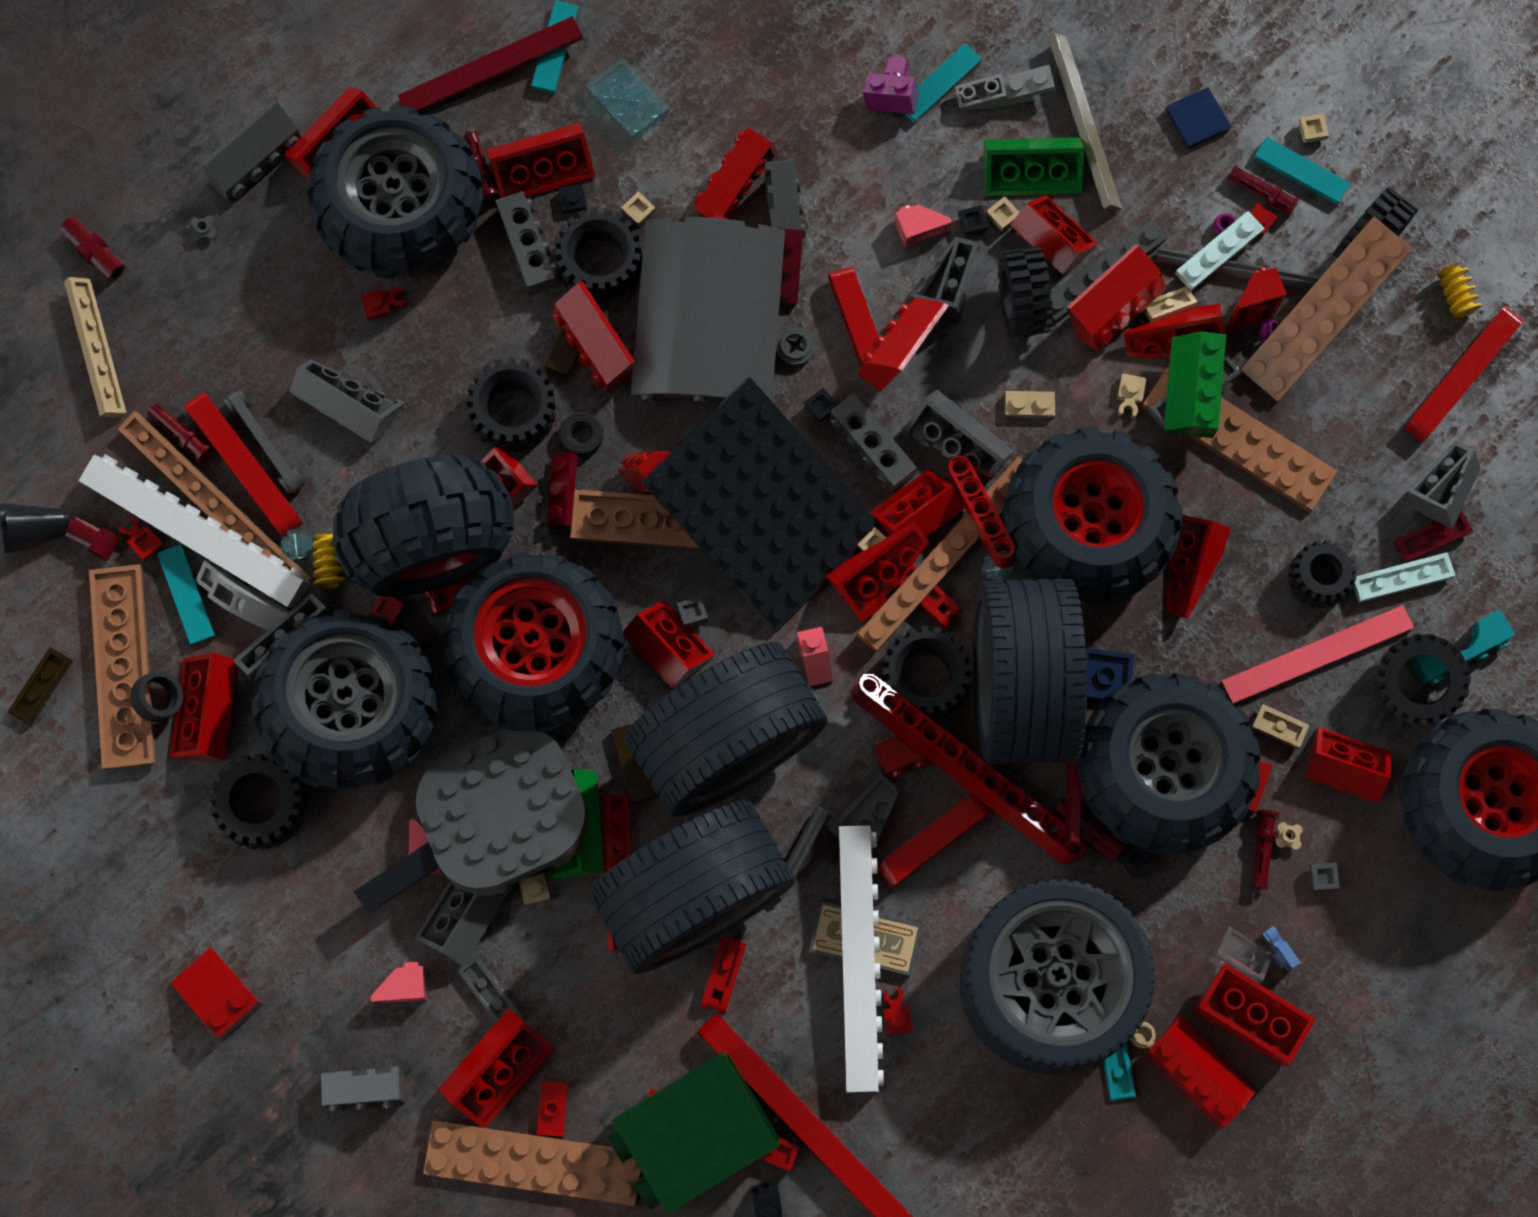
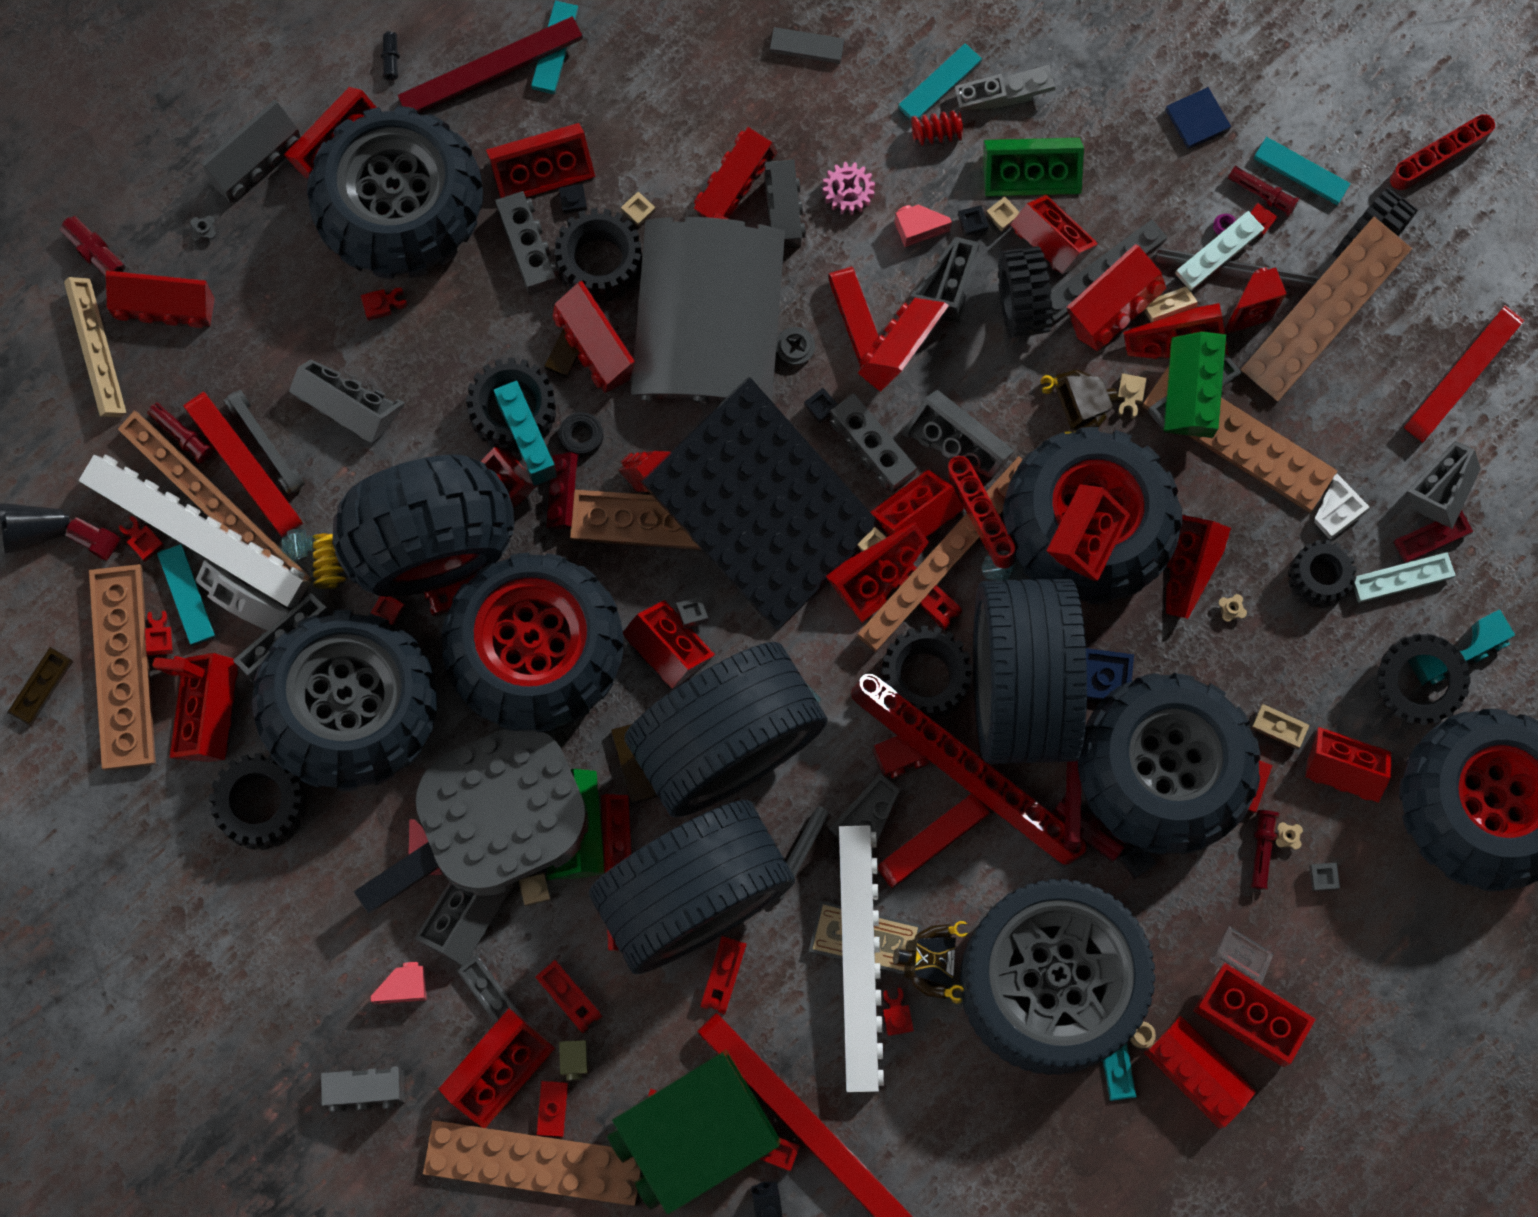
black tyre [130,670,184,722] -> none
red slope [171,947,263,1041] -> none
dark red pin [463,131,500,204] -> none
clear light blue plate [586,57,670,140] -> none
dark red plate [778,228,803,304] -> none
coral slope [796,627,833,688] -> none
magenta brick [863,56,919,114] -> none
tan plate [1004,391,1055,418] -> none
dark tan tile [1048,32,1122,212] -> none
coral tile [1220,605,1414,704] -> none
magenta plate [1259,319,1279,341] -> none
medium blue plate [1262,926,1301,971] -> none
tan plate [1298,114,1329,143] -> none
yellow piece [1437,263,1482,319] -> none
none -> red slope [106,271,215,328]
none -> red plate [145,611,173,656]
none -> red plate [152,656,205,679]
none -> black axle [381,31,400,80]
none -> teal arch [494,381,557,486]
none -> red plate [535,960,603,1034]
none -> olive brick [559,1040,588,1081]
none -> dark grey tile [770,27,844,64]
none -> bright pink gear [822,162,875,215]
none -> torso [893,921,969,1004]
none -> red piece [911,111,963,146]
none -> dark brown torso [1040,369,1118,434]
none -> red slope [1047,484,1131,581]
none -> tan plate [1218,594,1247,622]
none -> white wing [1314,474,1370,540]
none -> red beam [1390,114,1495,190]

